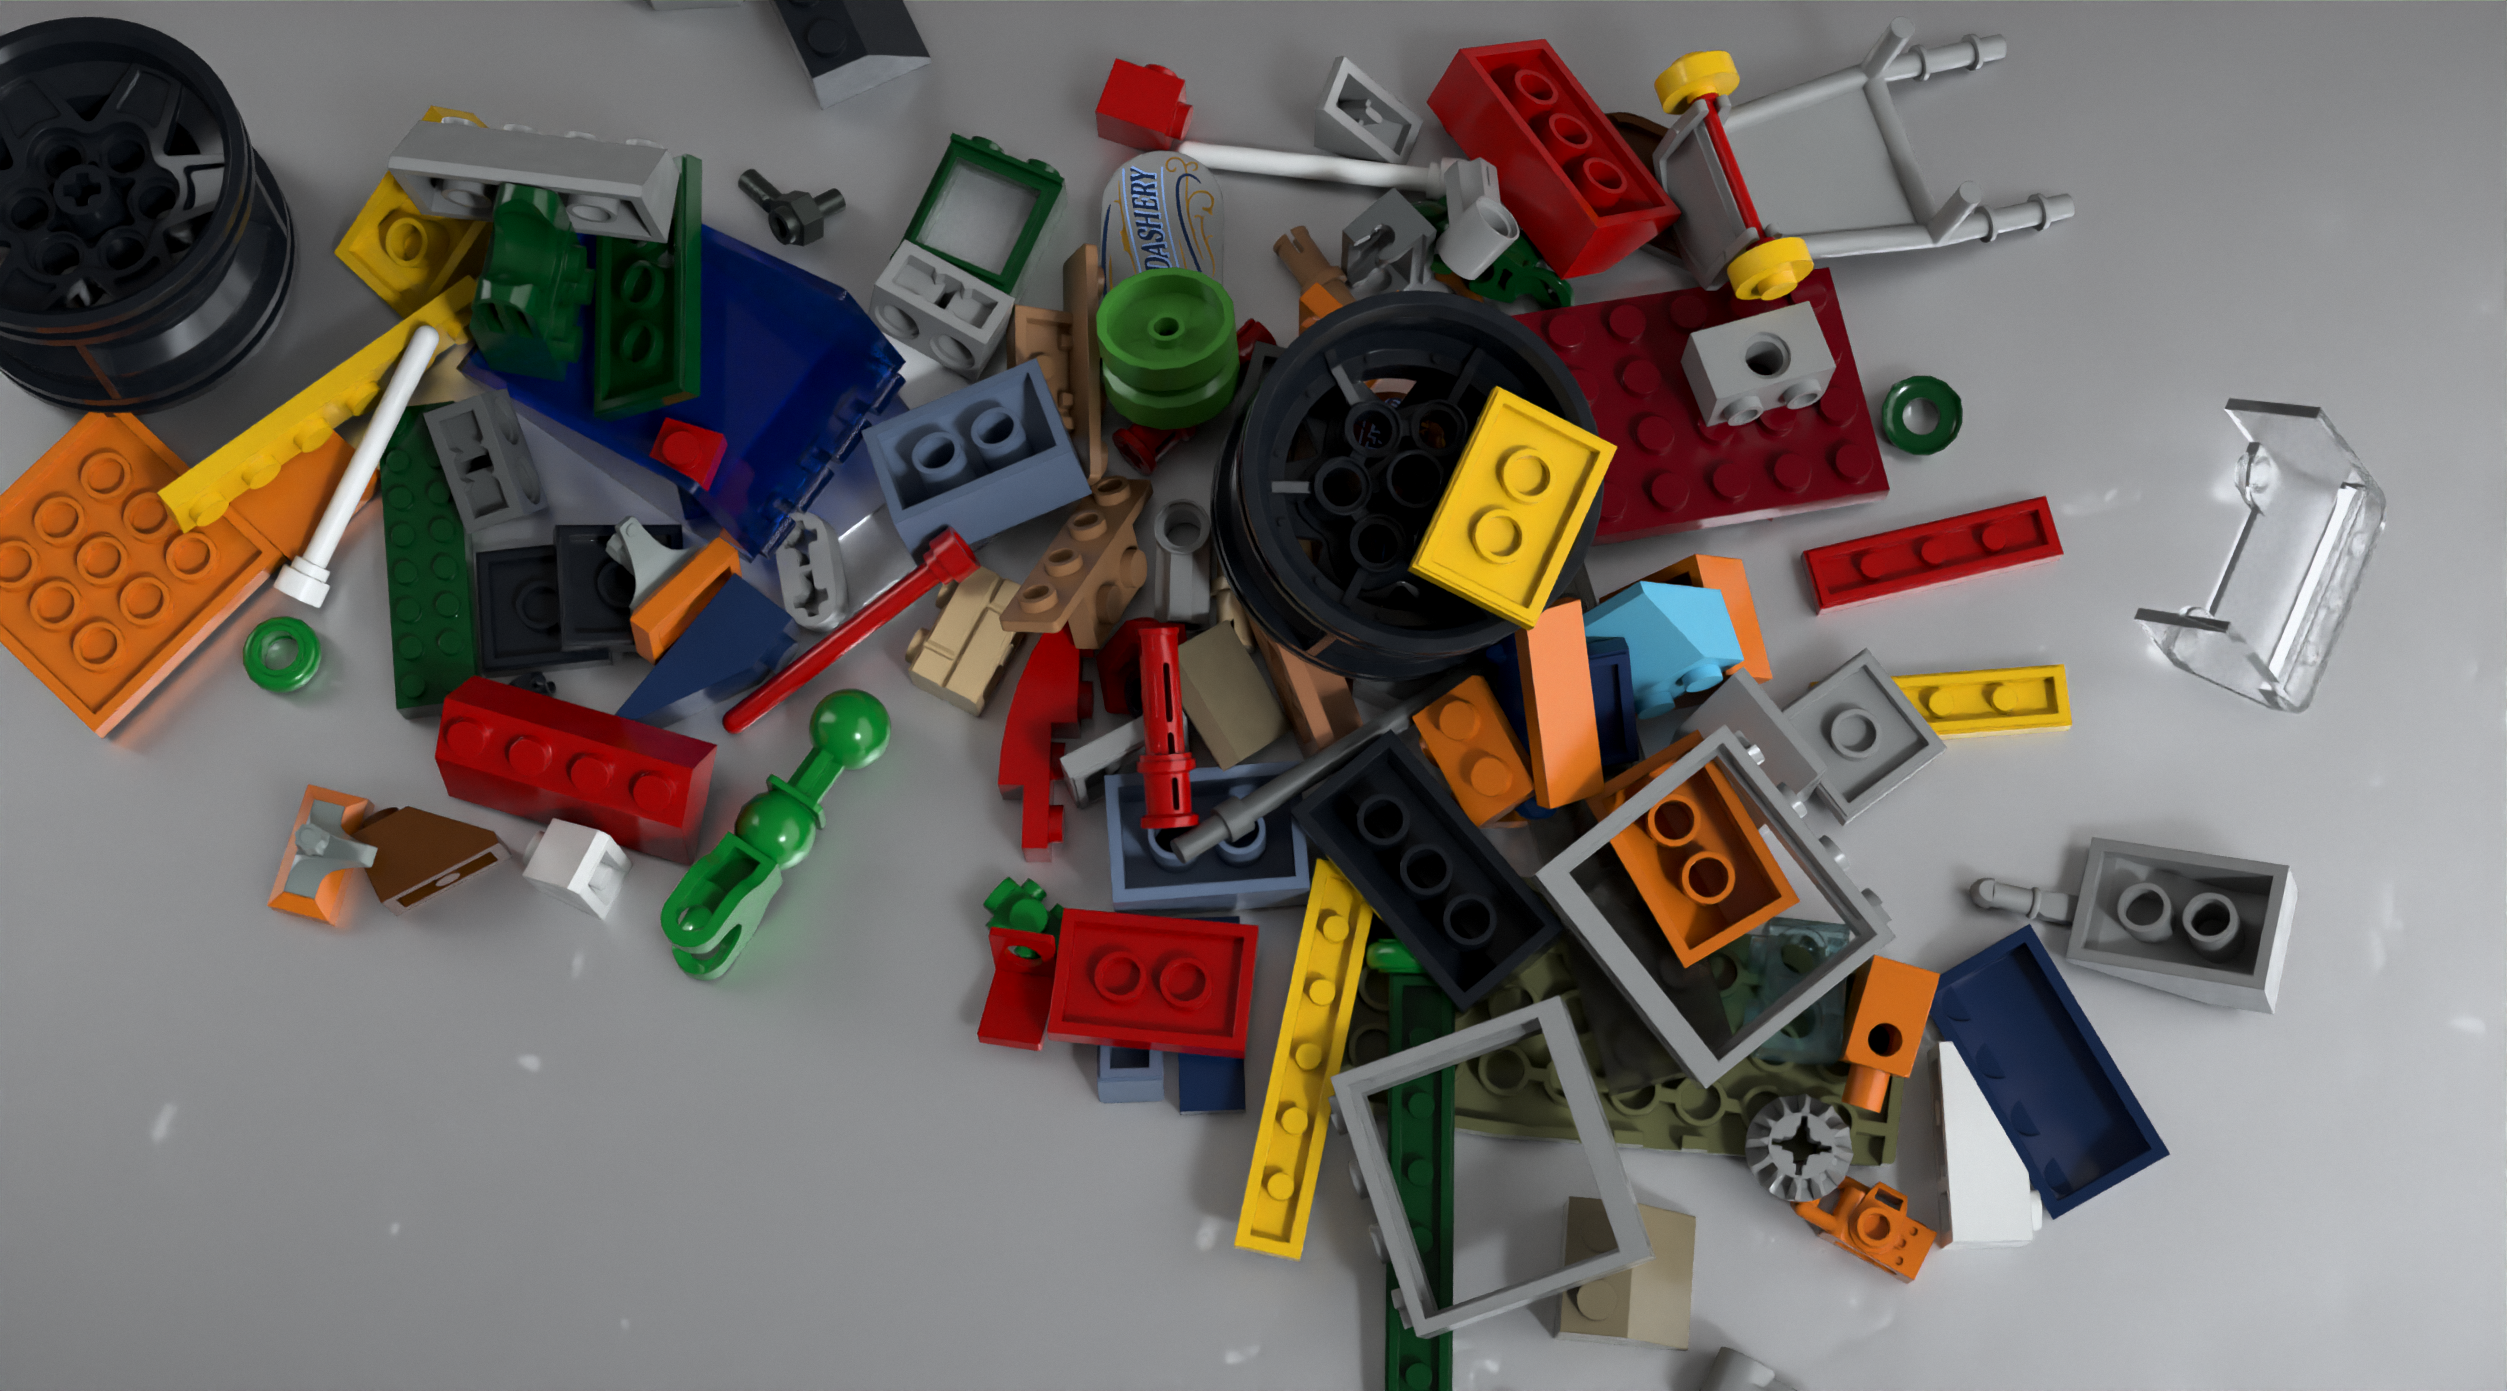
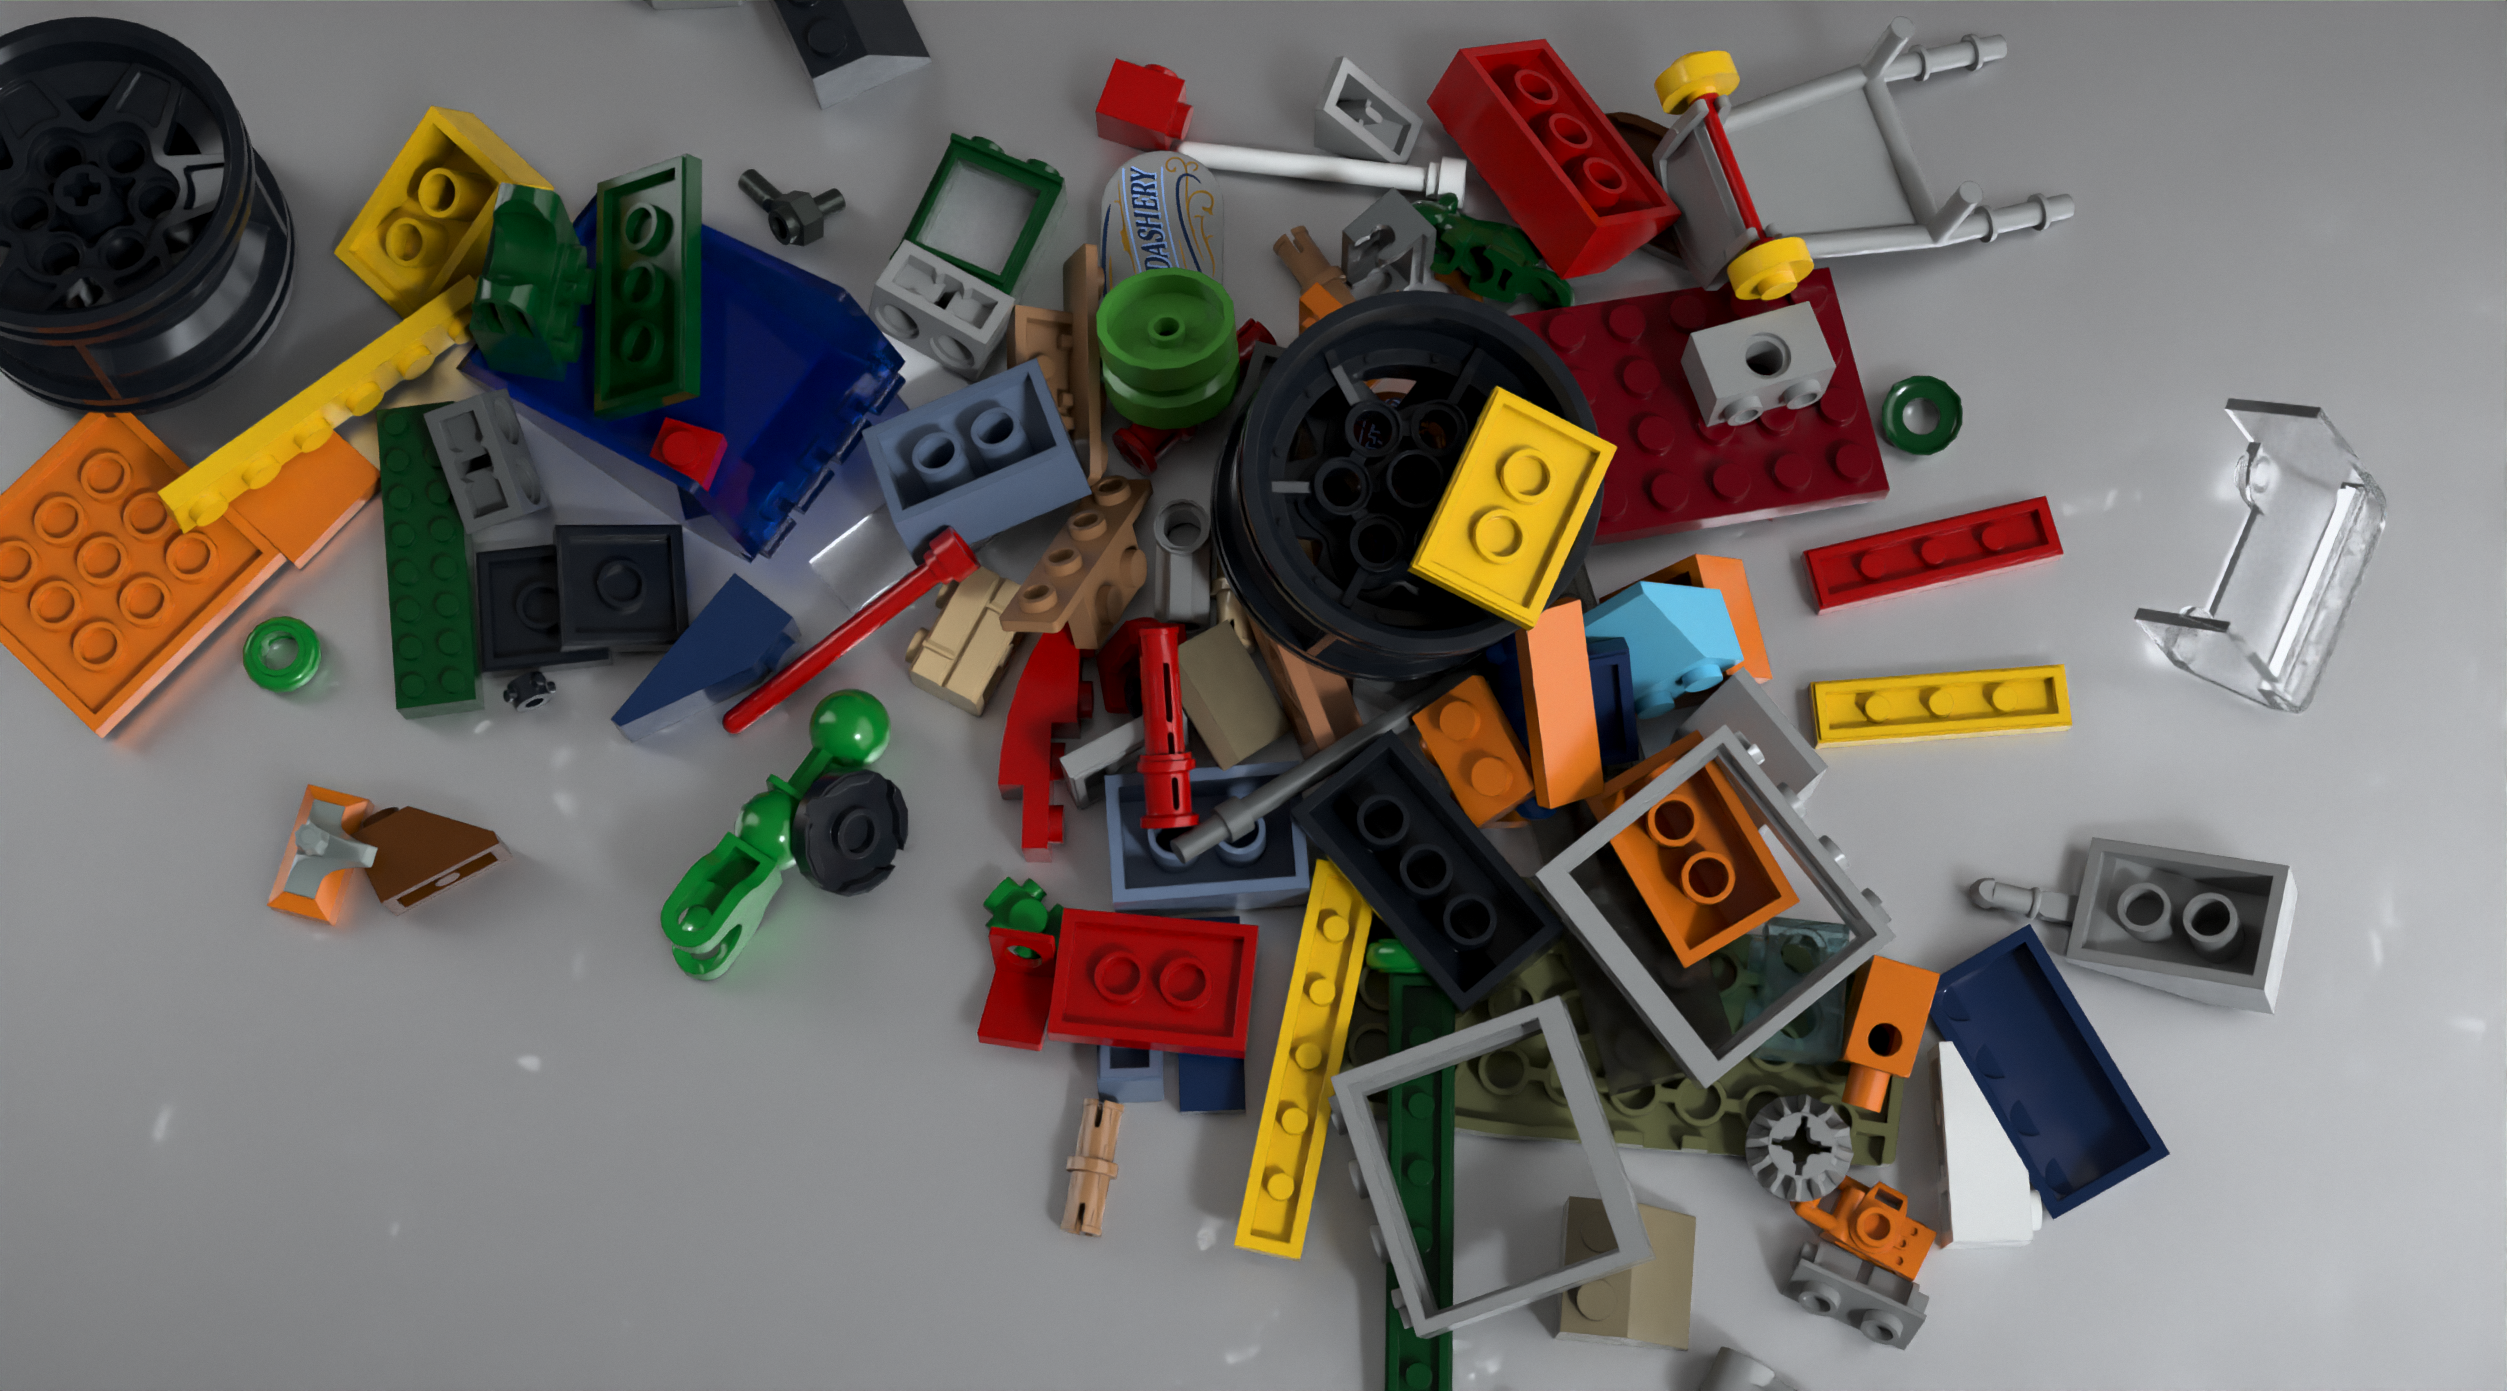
white piece [273,325,439,608] -> none
light grey slope [387,117,680,243] -> none
red slope [435,675,718,866] -> none
white slope [522,818,633,921] -> none
orange piece [605,516,742,666] -> none
light grey beam [774,511,849,632] -> none
light grey piece [1436,157,1520,280] -> none
light grey tile [1781,647,1947,827] -> none
none -> black tile [792,765,908,897]
none -> medium nougat pin [1059,1098,1125,1237]
none -> light grey hinge [1781,1240,1929,1351]

